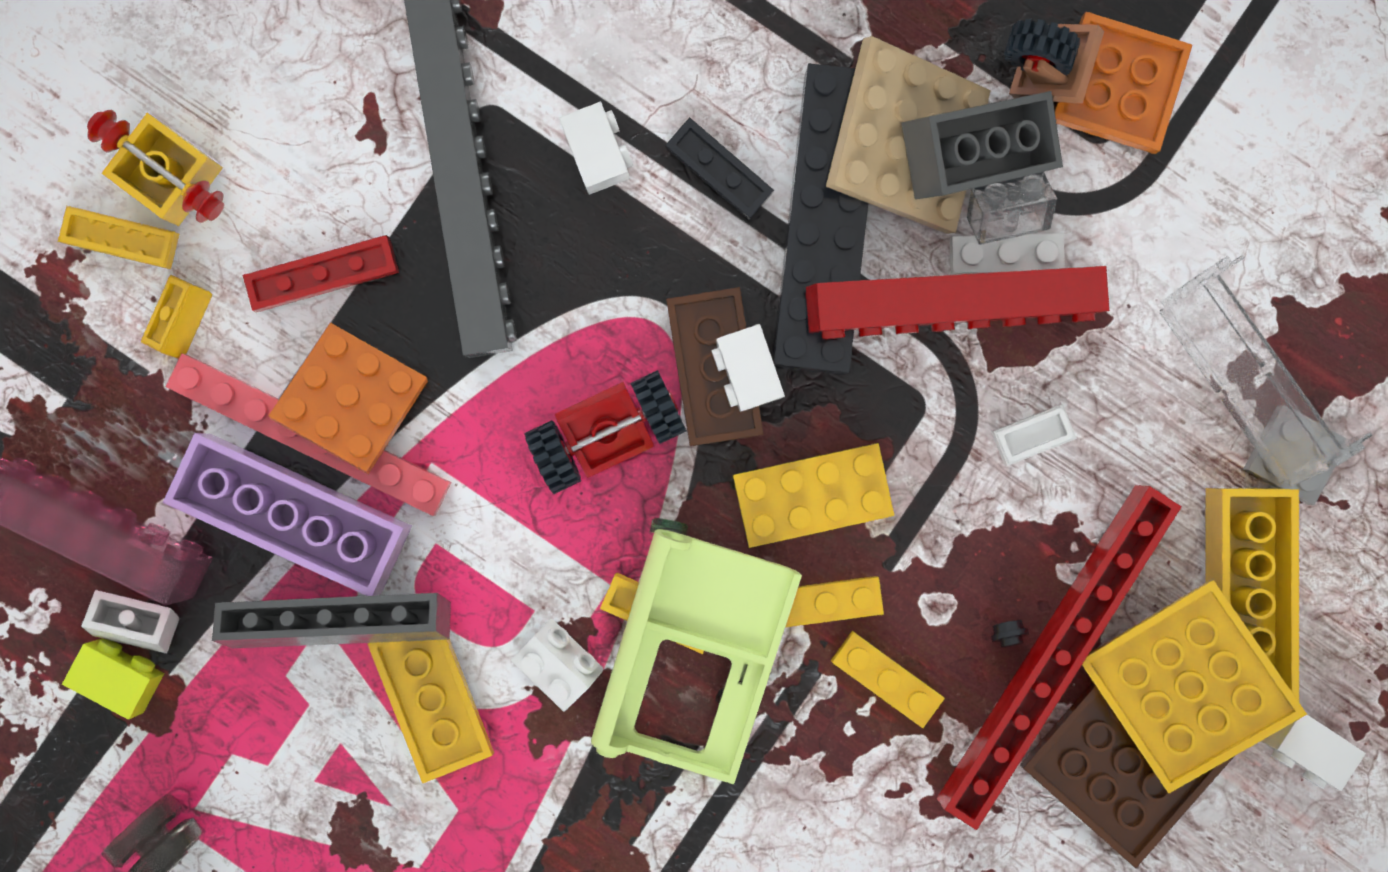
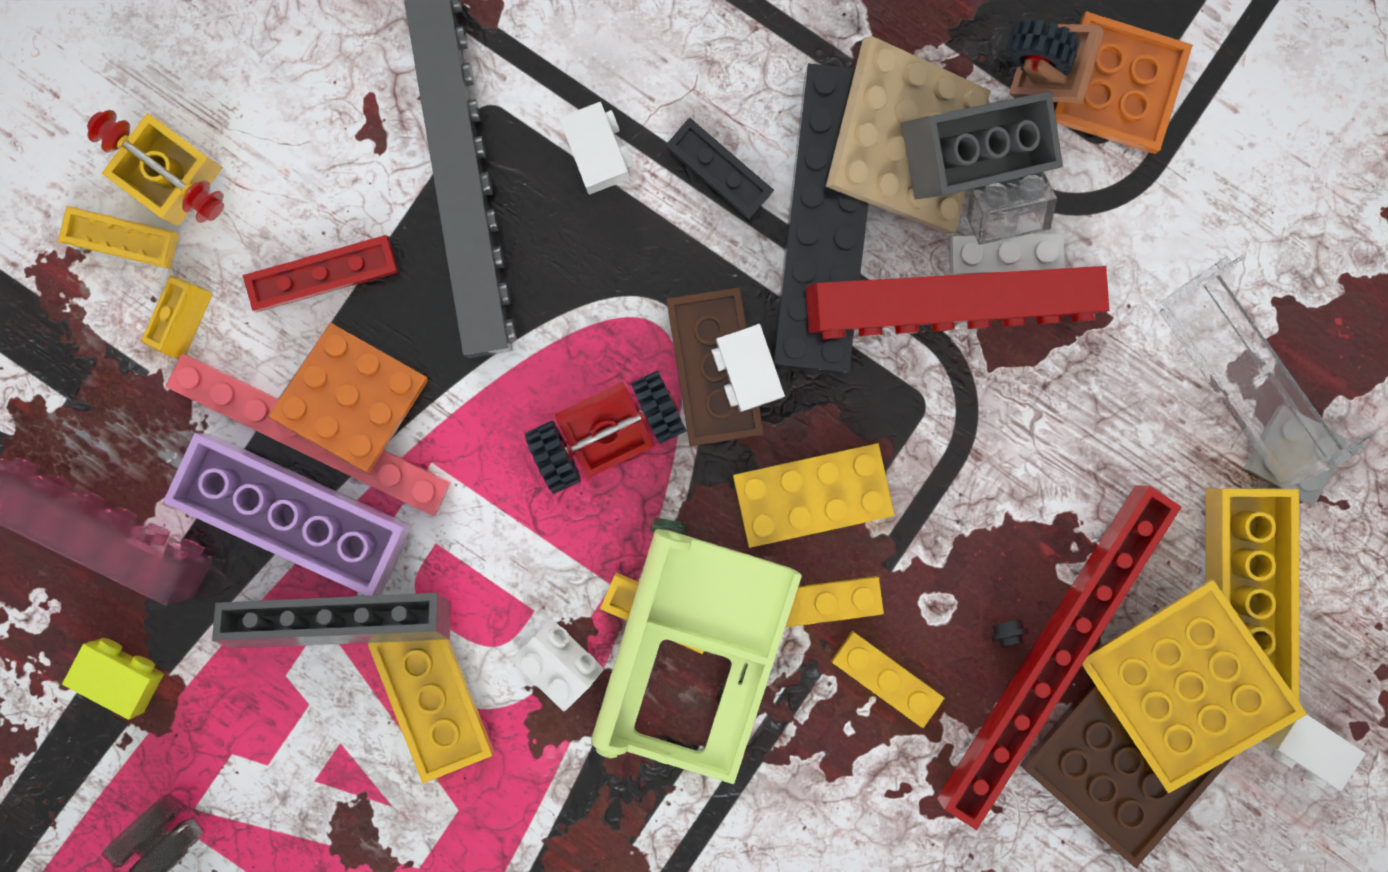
white brick [81,590,179,654] -> none
white tile [991,404,1077,466] -> none

